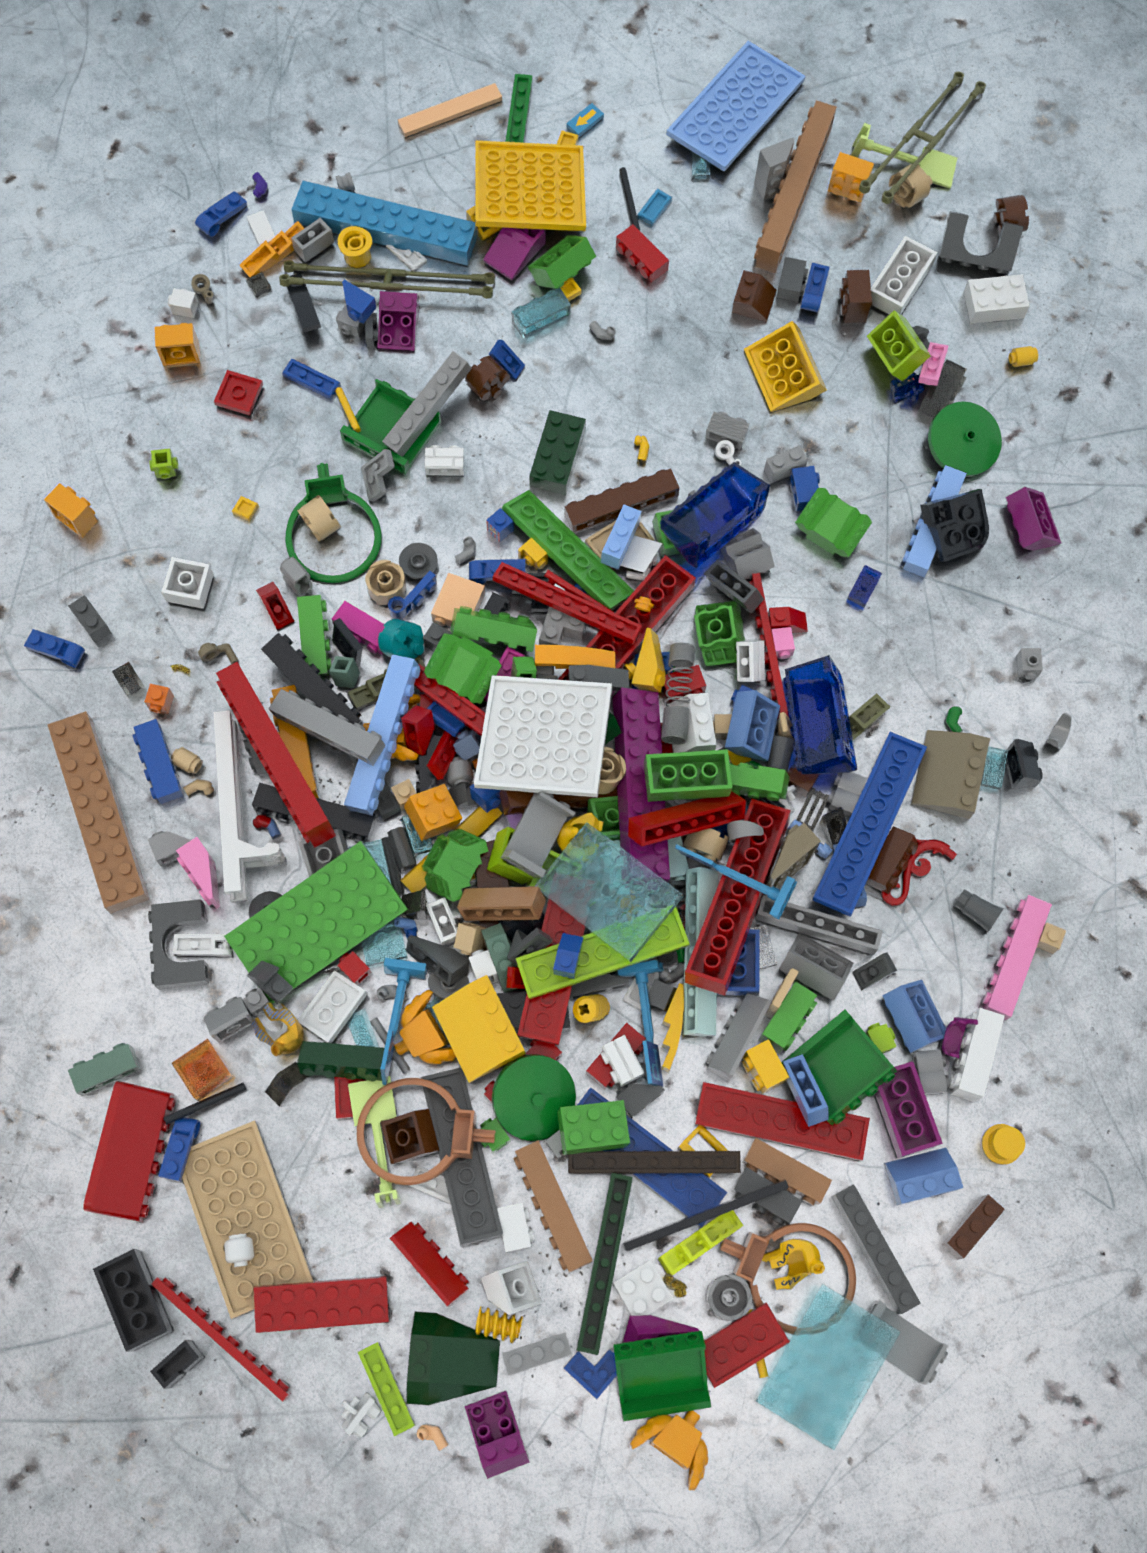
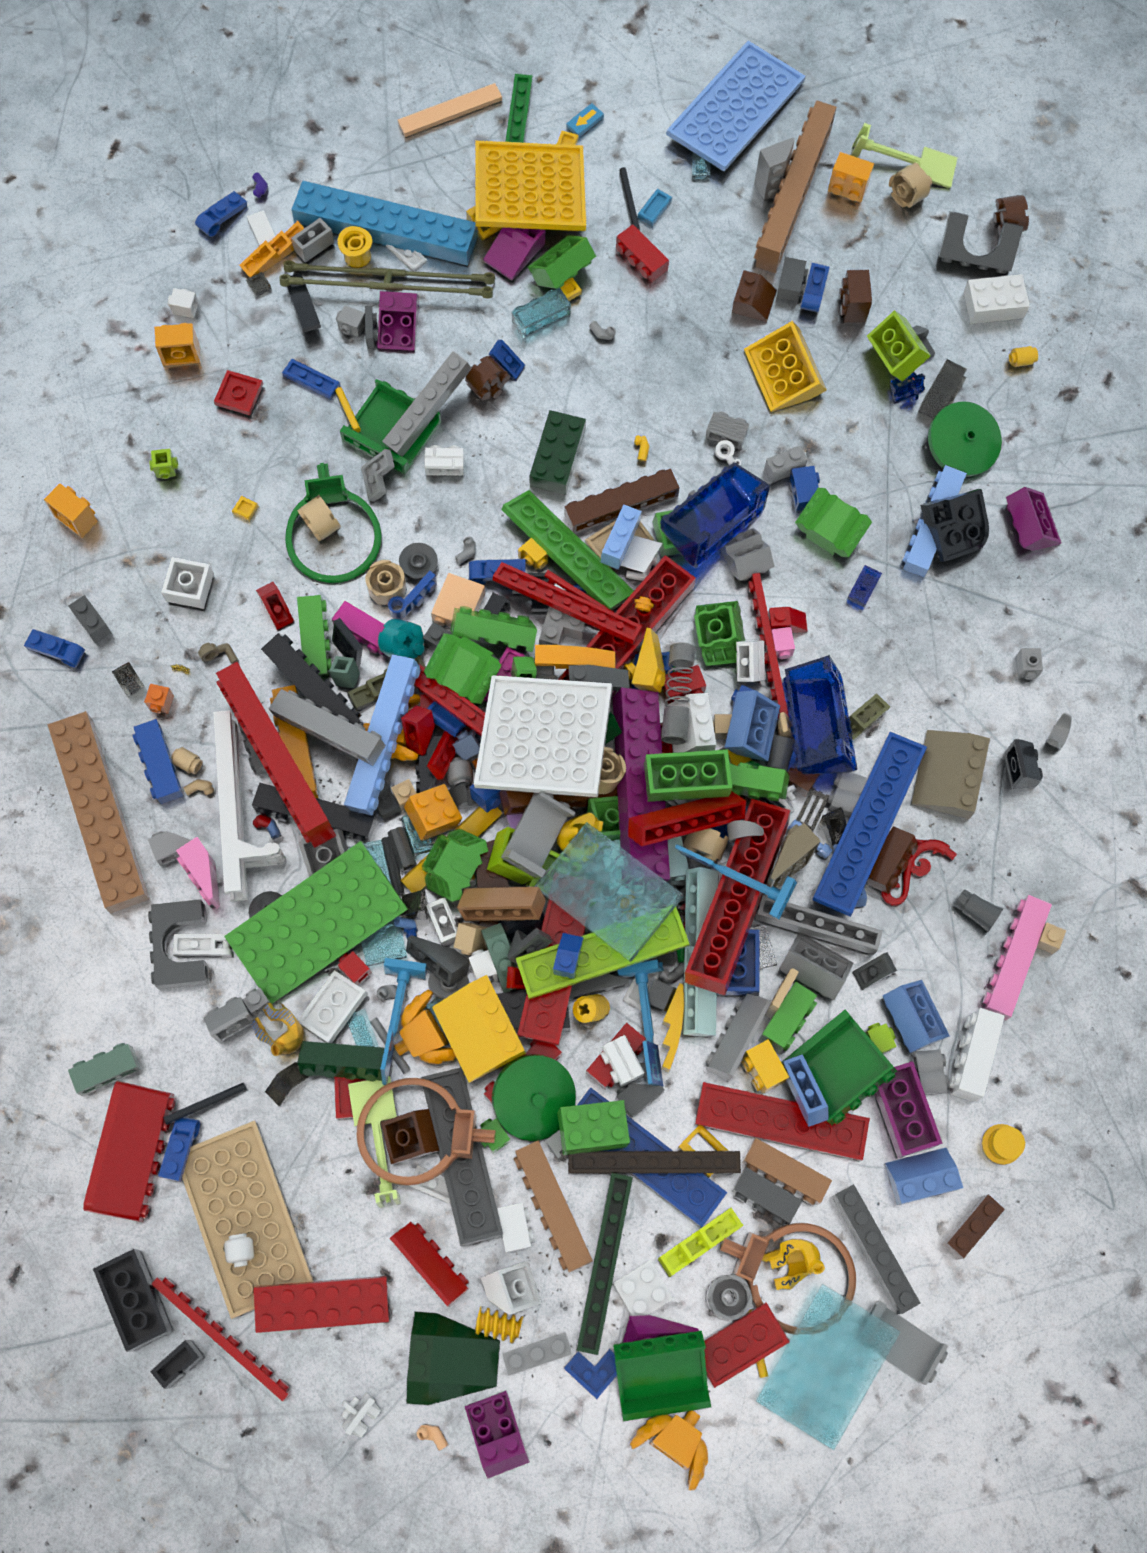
clear orange brick [171,1039,234,1101] -> none
dark tan plate [191,274,213,304] -> none
dark grey slope [247,961,293,1004] -> none
light grey brick [280,557,313,597] -> none
light grey wheel [336,172,355,191] -> none
blue slope [342,279,376,324] -> none
lime plate [358,1342,415,1437] -> none
blue brick [486,508,514,542] -> none
black tile [623,1179,789,1251] -> none
clear yellow arm [663,1274,687,1298] -> none
dark grey brick [704,560,764,614] -> none
olive bar [859,71,986,204] -> none
white brick [871,236,937,314] -> none
bright pink plate [918,342,949,386] -> none
magenta helmet [942,1017,978,1058] -> none
green arm [945,706,963,733] -> none
clear light blue plate [980,746,1008,790] -> none

